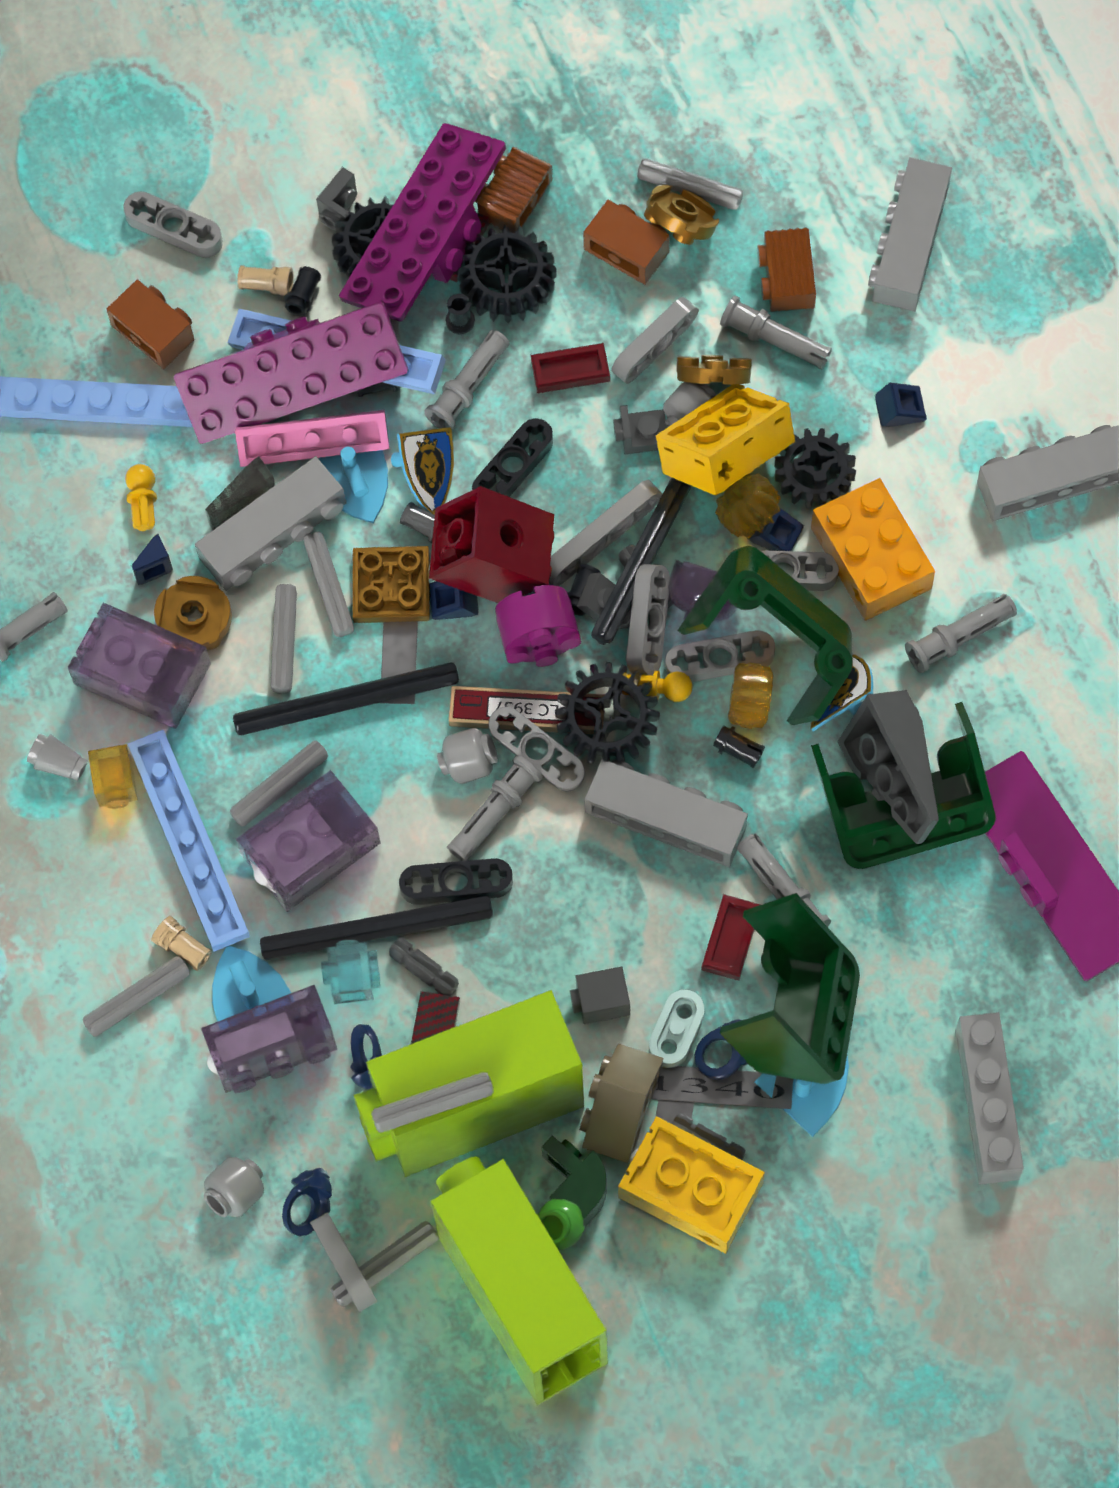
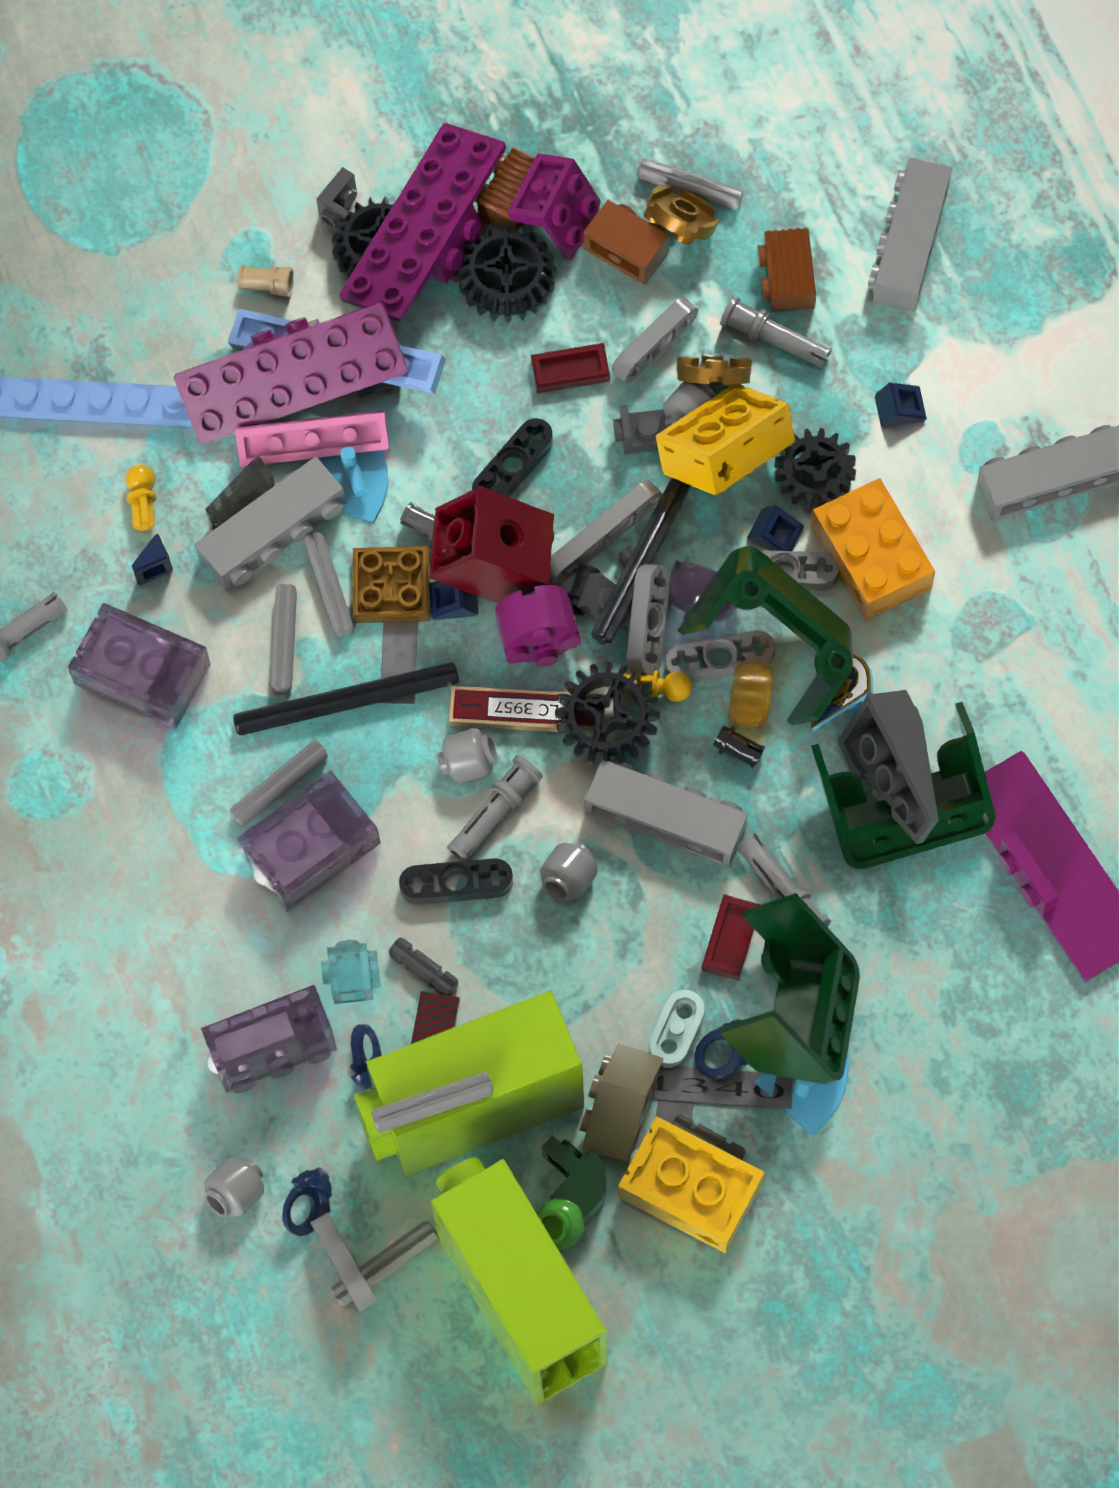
light grey cone [27,734,88,781] -> none
light grey axle [83,956,190,1037] -> none
clear yellow brick [88,744,138,809] -> none
dark orange brick [106,279,195,370] -> none
light grey beam [123,192,223,258] -> none
light blue plate [128,730,250,952] -> none
tan pin [151,916,212,971] -> none
pearl gold plate [154,576,232,652] -> none
medium azure shield [212,946,298,1036] -> none
black axle [260,896,493,960] -> none
black pin [284,266,322,316] -> none
shield [391,427,454,515] -> none
light grey pin [424,330,509,430] -> none
black pin [445,293,475,335] -> none
light grey beam [489,707,585,791] -> none
dark grey brick [570,966,630,1024] -> none
clear yellow gear [715,473,781,539] -> none
light grey pin [905,594,1017,673] -> none
light grey brick [956,1012,1024,1184] -> none
none -> magenta bracket [507,153,601,260]
none -> light grey head [540,843,598,901]

